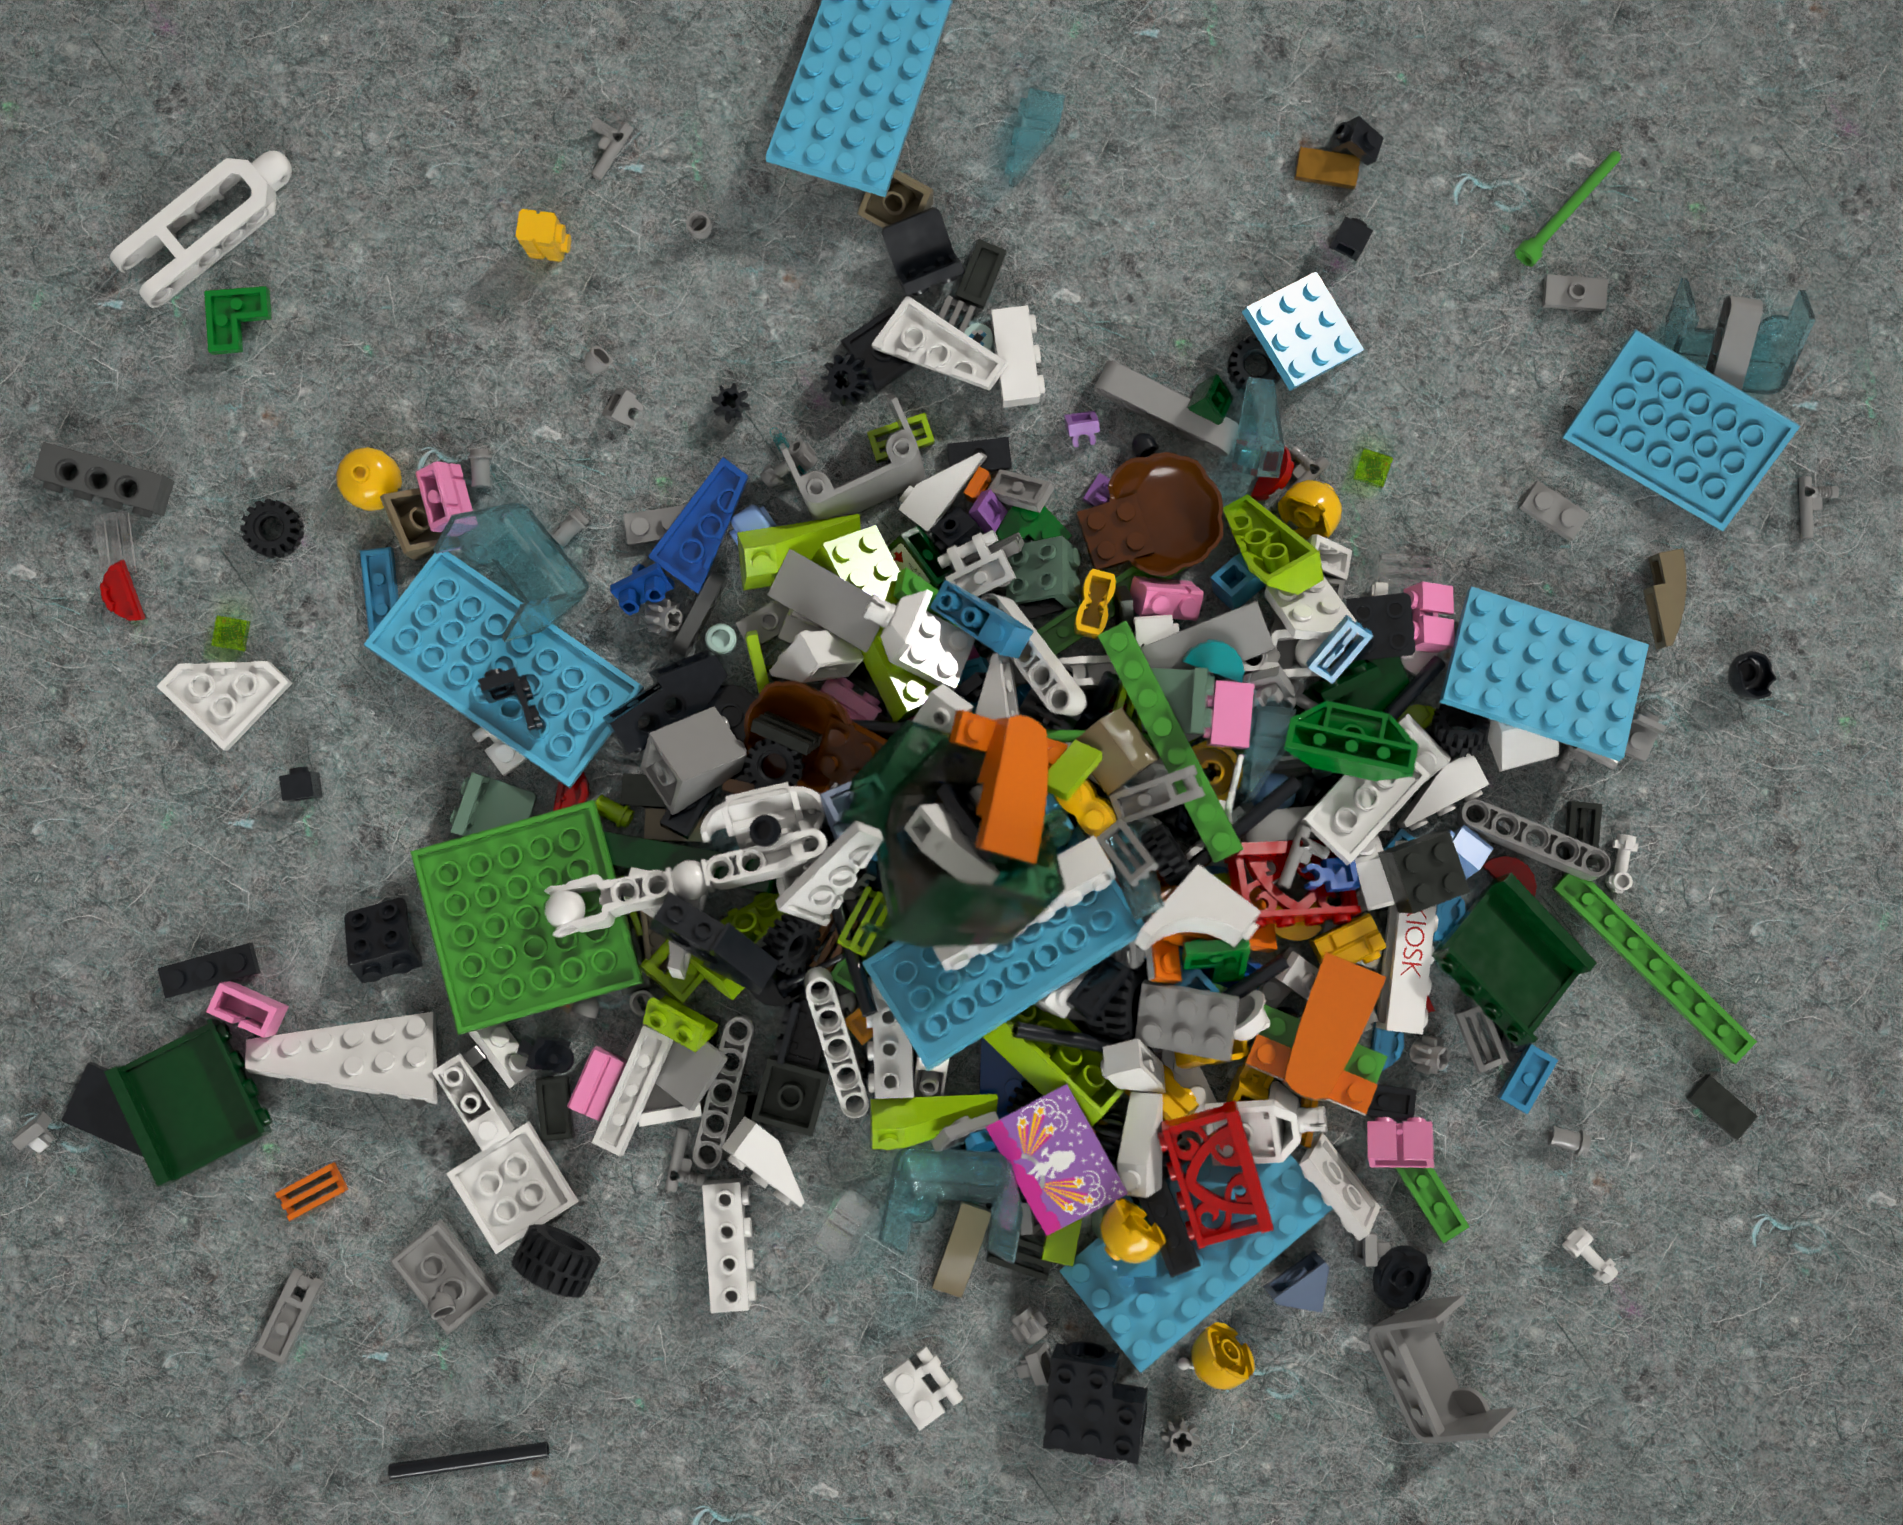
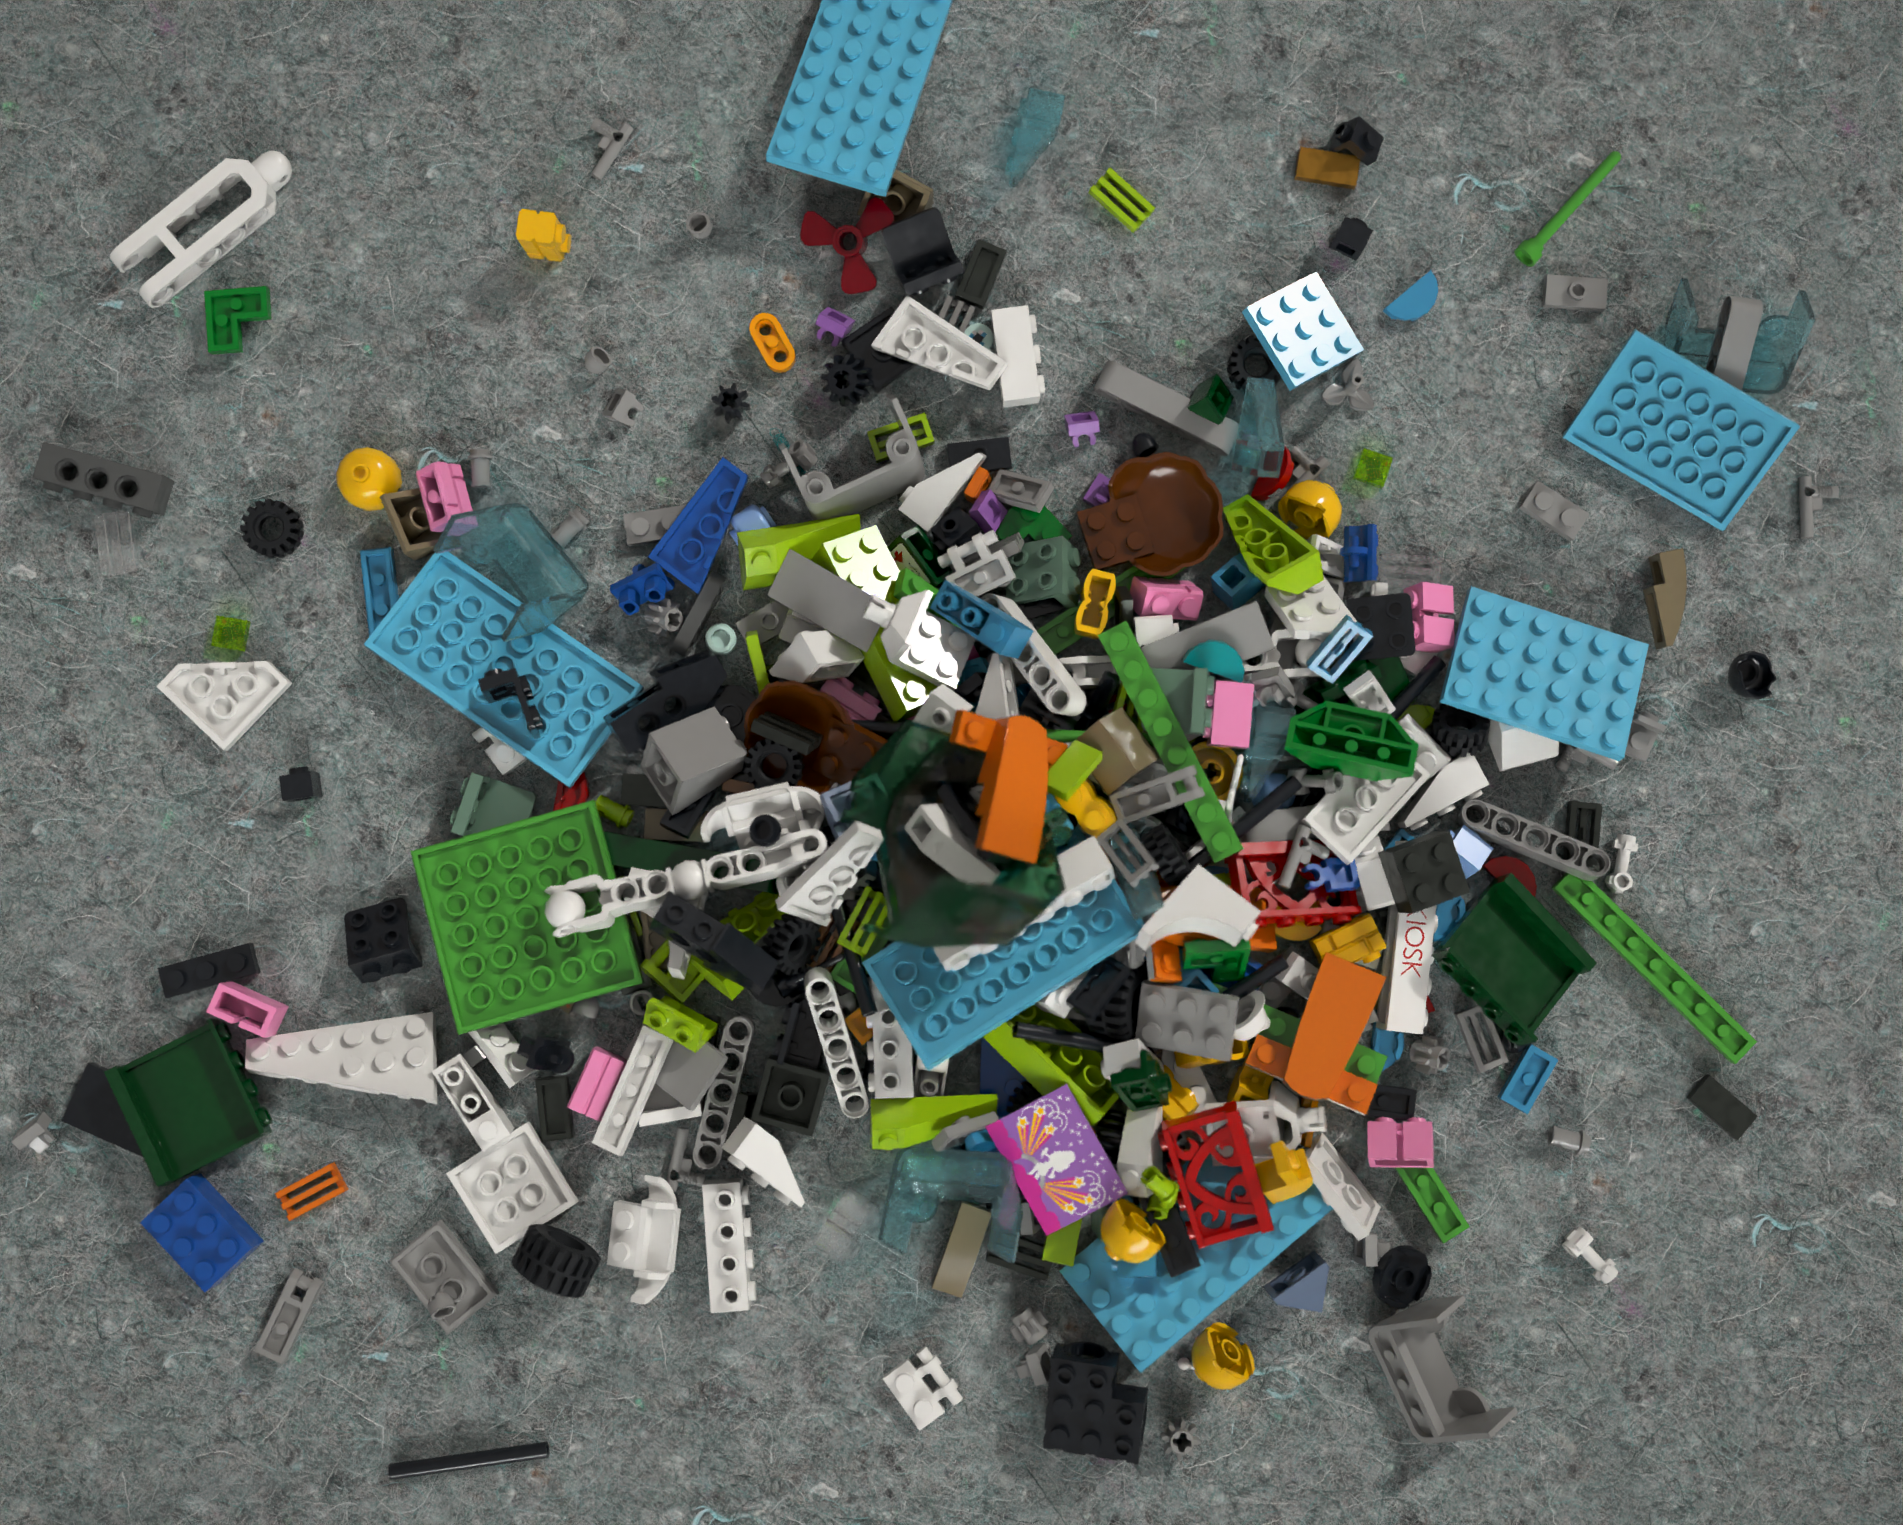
red tile [100,559,146,621] -> none
none -> blue brick [140,1173,264,1292]
none -> white plate [607,1175,681,1305]
none -> light orange plate [749,313,796,373]
none -> dark red piece [800,198,894,294]
none -> medium lavender tile [815,307,855,347]
none -> lime tile [1089,167,1155,234]
none -> dark green bracket [1110,1050,1172,1112]
none -> lime piece [1140,1166,1179,1220]
none -> yellow brick [1255,1140,1313,1204]
none -> light grey bar [1286,767,1344,795]
none -> light grey plant [1321,359,1374,411]
none -> blue hips [1340,524,1378,583]
none -> white plate [1343,670,1396,714]
none -> dark azure tile [1382,270,1438,321]

